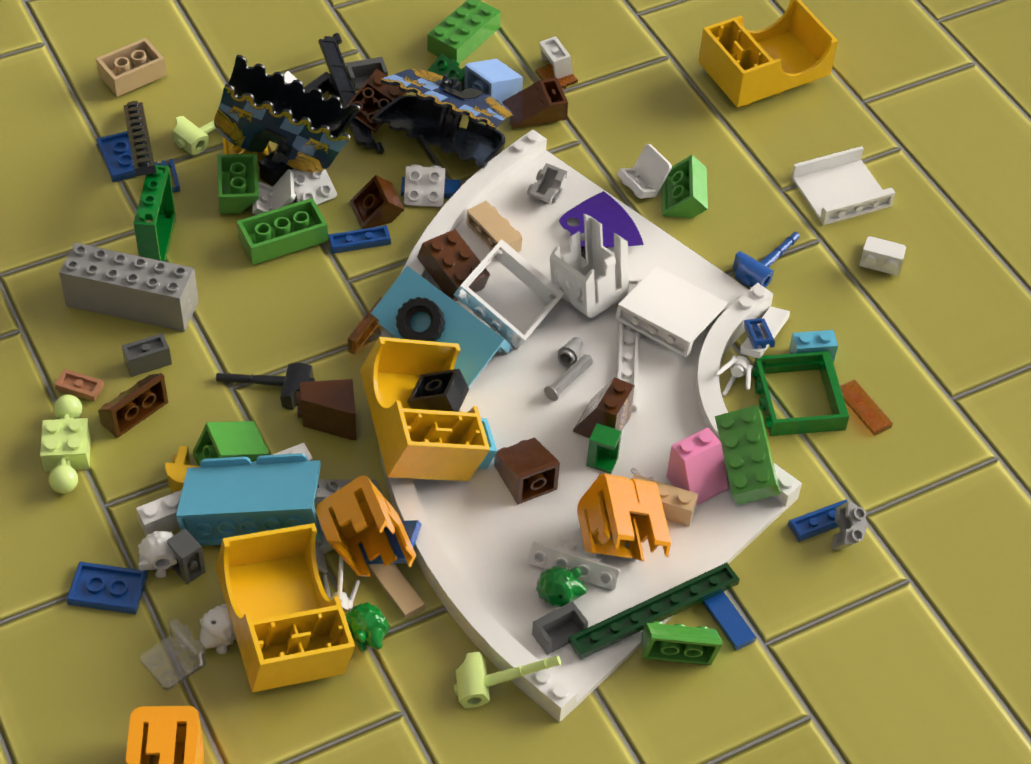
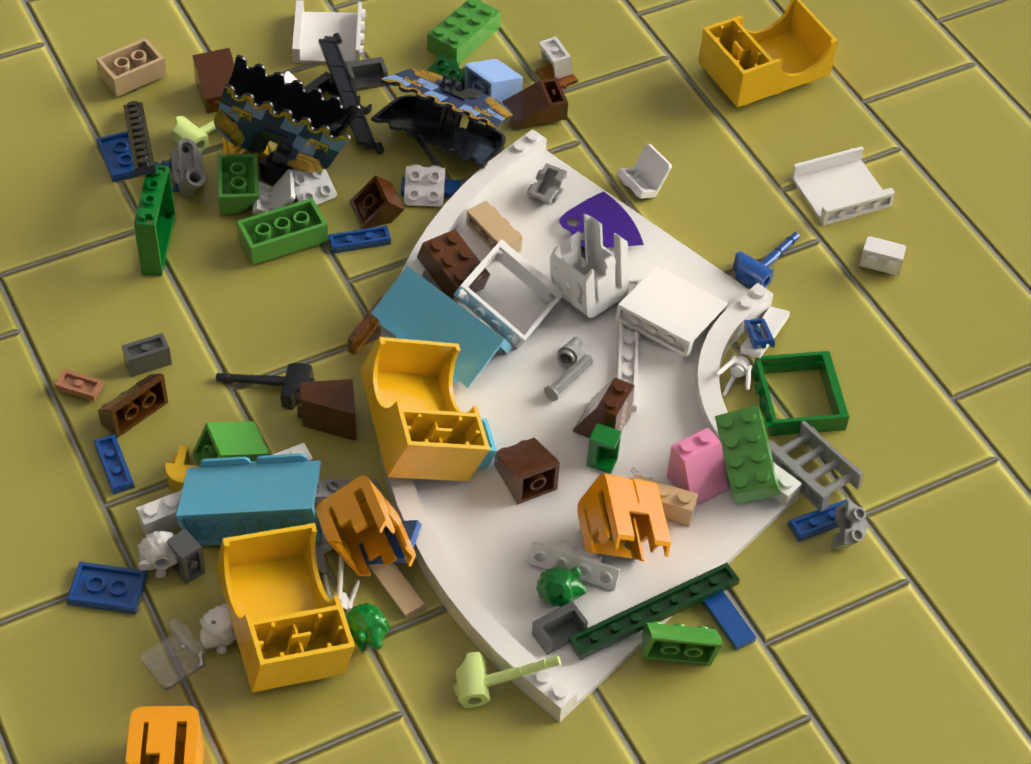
yellowish green brick [40,394,91,494] -> none
light grey brick [59,243,199,332] -> none
reddish brown slope [347,69,407,133] -> none
black tyre [396,297,445,342] -> none
black brick [407,369,469,412] -> none
bright green slope [662,155,708,218] -> none
medium azure piece [789,330,838,362] -> none
clear orange tile [840,379,893,436] -> none
none -> blue tile [93,434,135,495]
none -> light grey piece [171,138,205,197]
none -> reddish brown slope [192,48,235,113]
none -> white panel [292,0,366,64]
none -> light grey fence [769,421,863,512]

